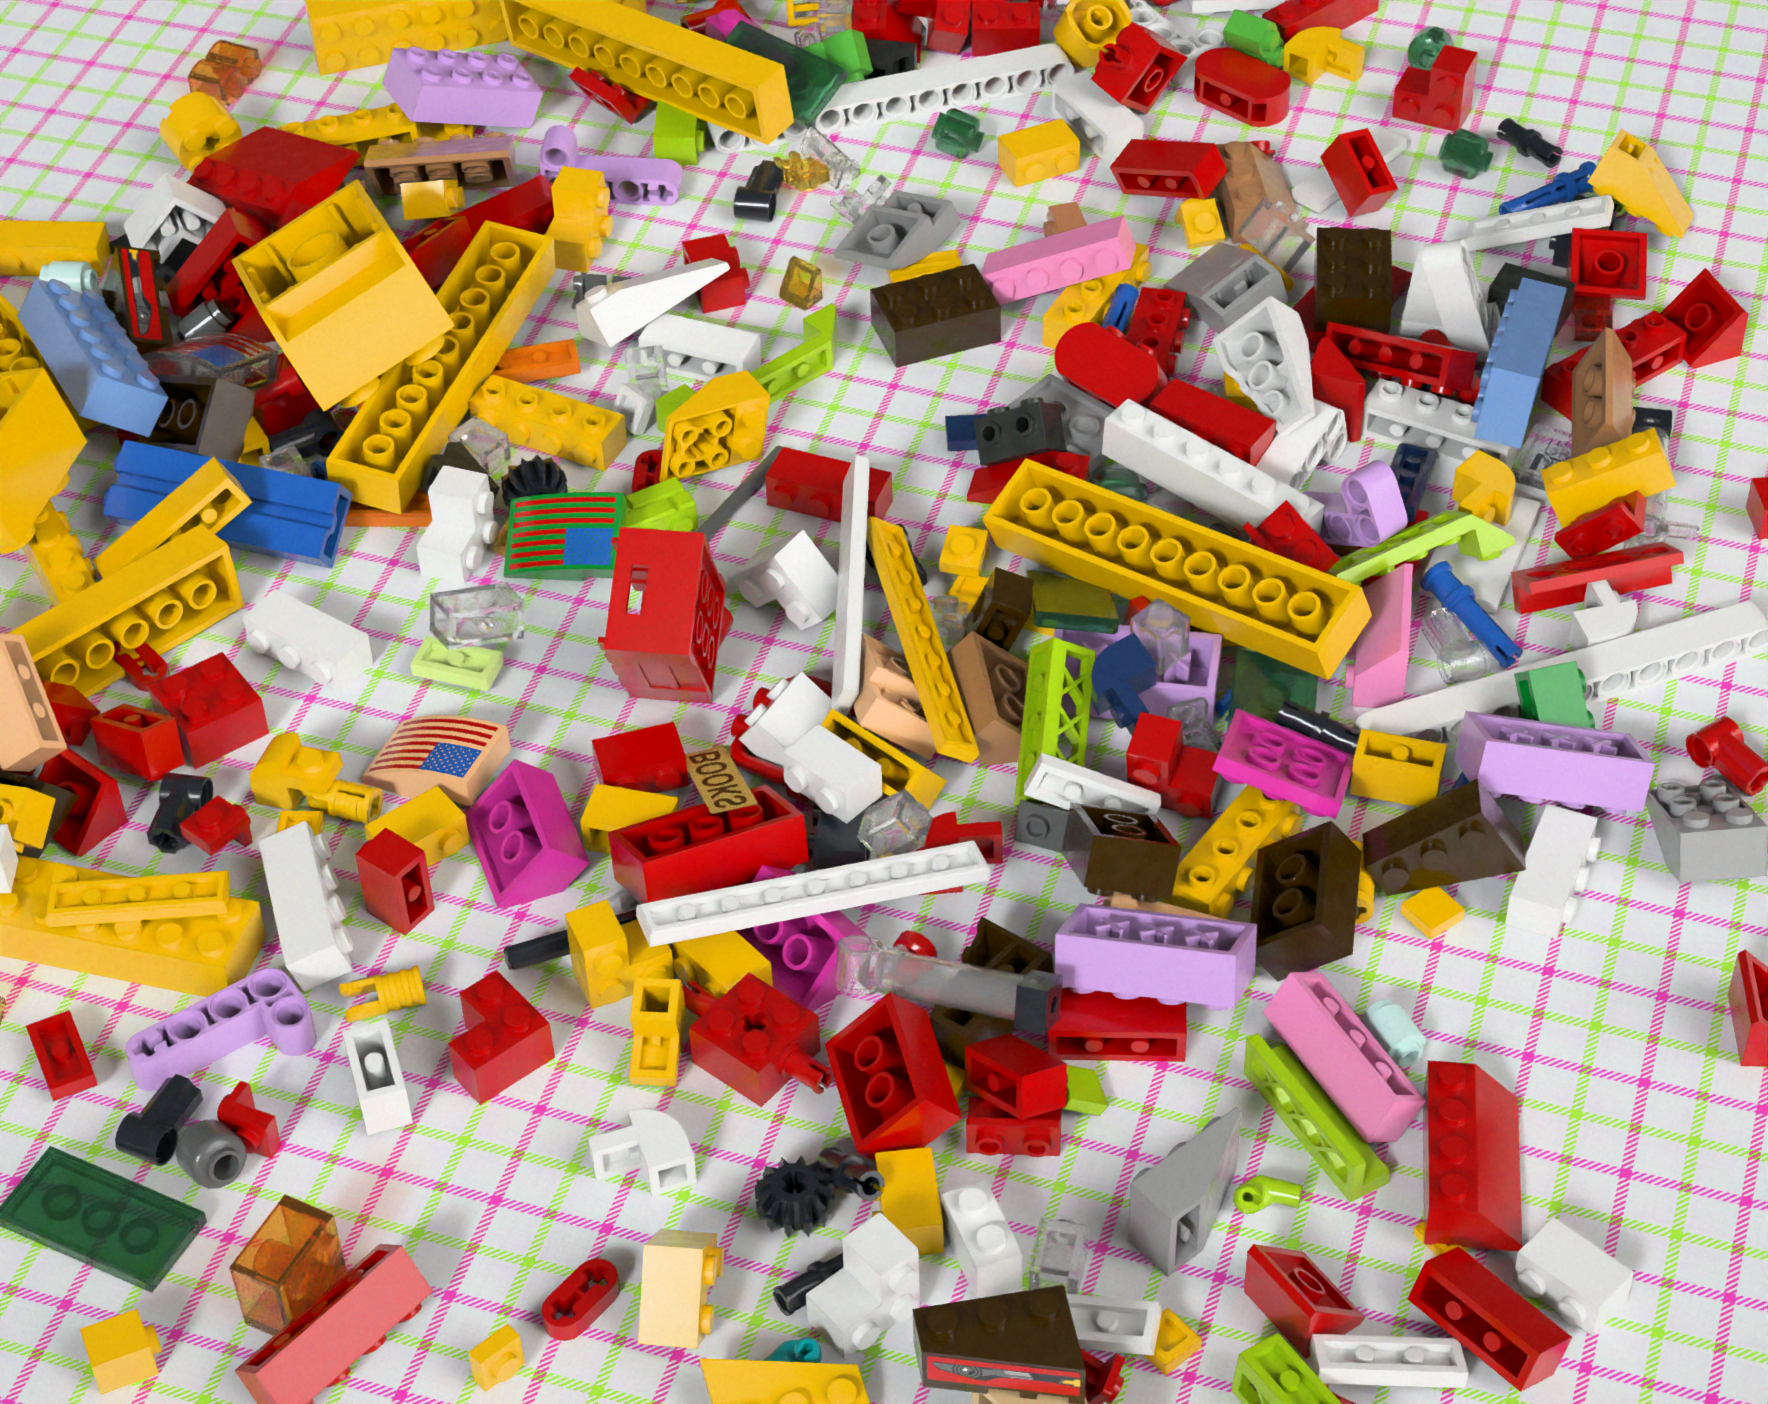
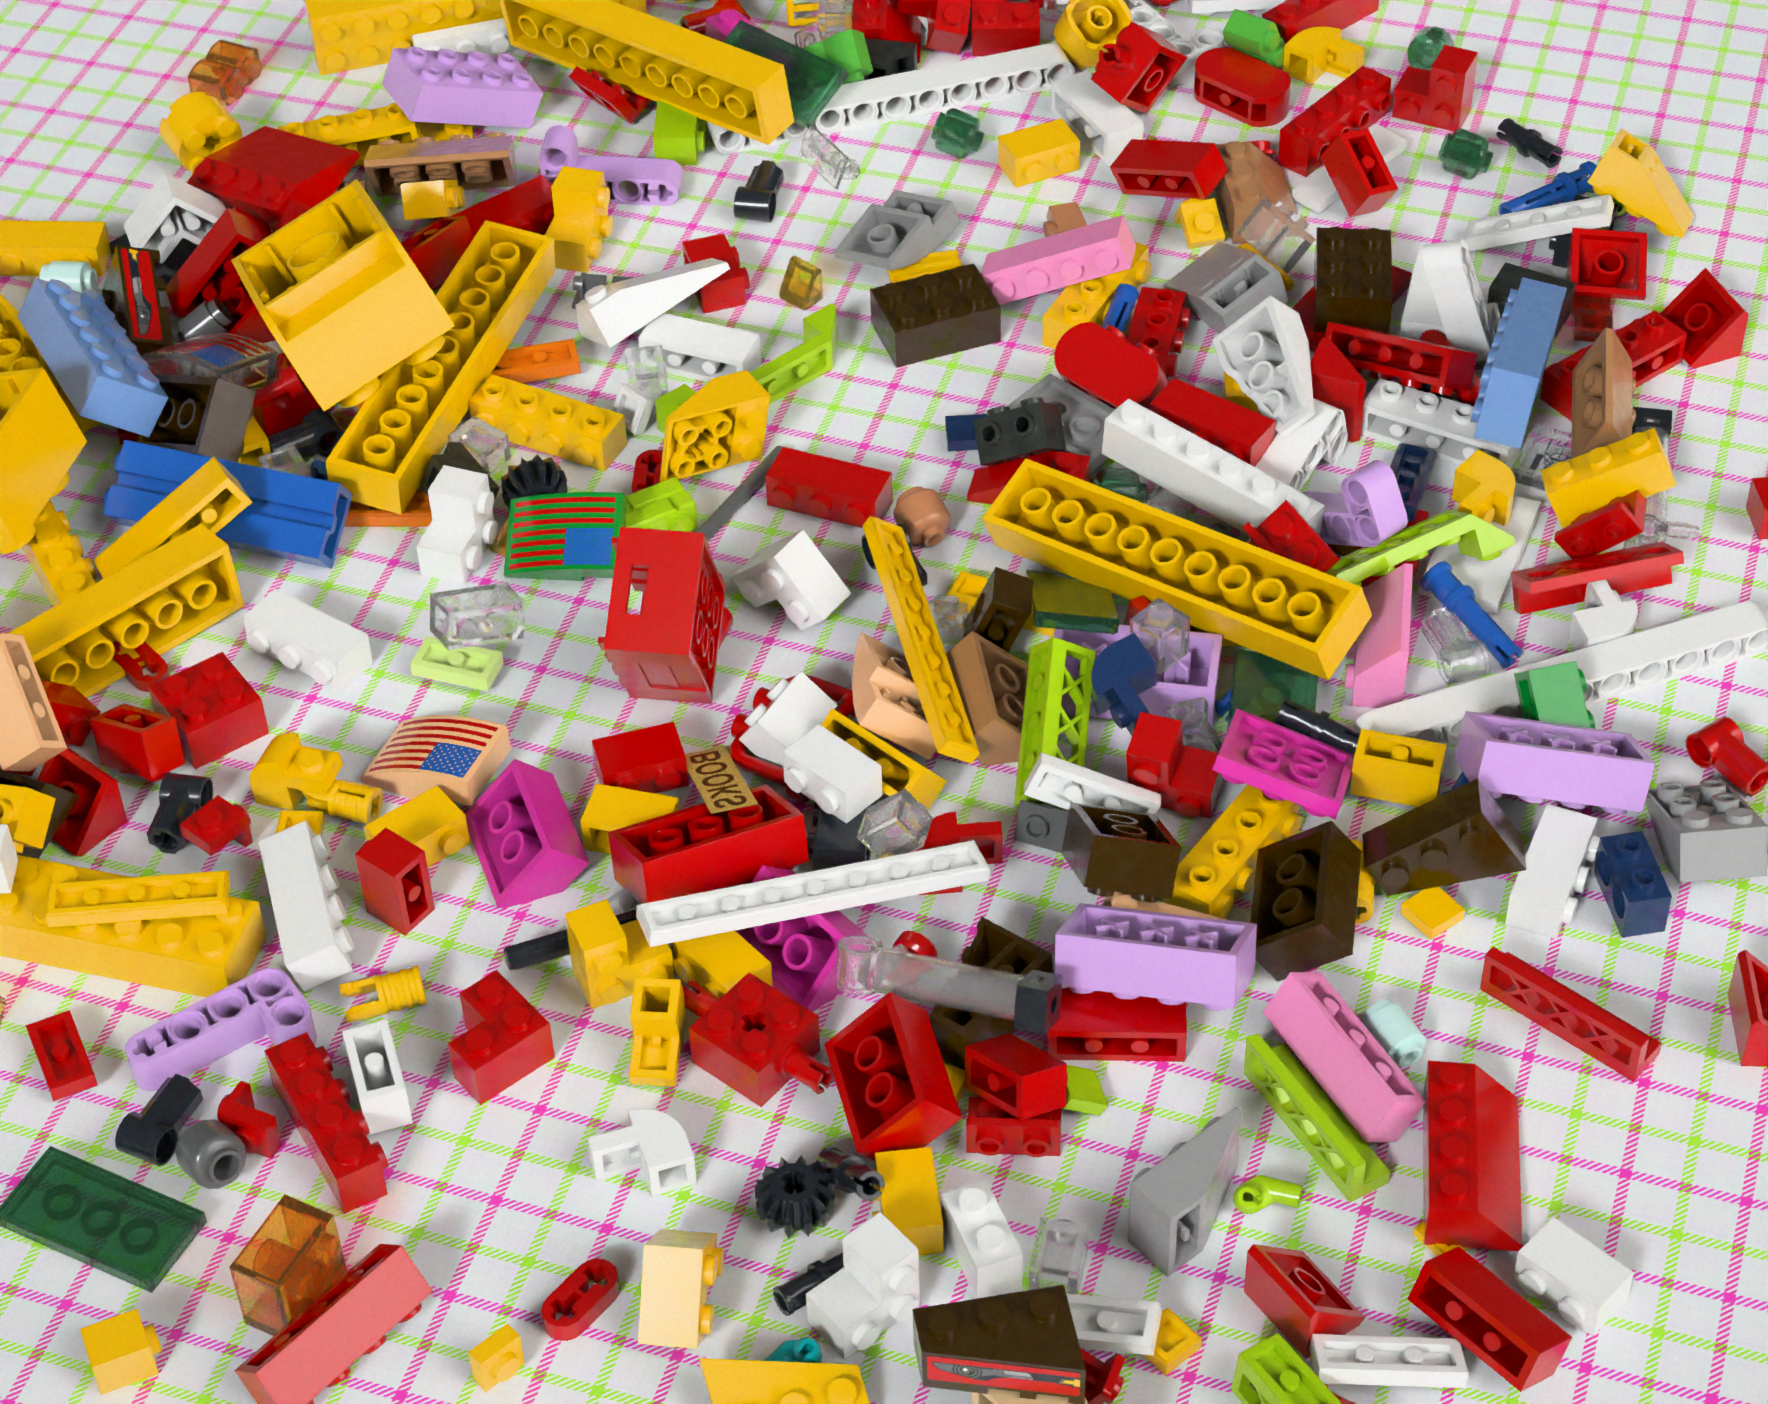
clear yellow plate [773,151,830,192] -> none
clear bracket [830,174,892,225] -> none
white tile [831,454,870,716] -> none
yellow bracket [939,524,989,578] -> none
none -> red brick [264,1032,389,1214]
none -> white plate [412,18,516,55]
none -> nougat head [893,486,951,547]
none -> red brick [1278,66,1392,177]
none -> red fence [1480,947,1662,1082]
none -> dark blue brick [1593,831,1672,938]

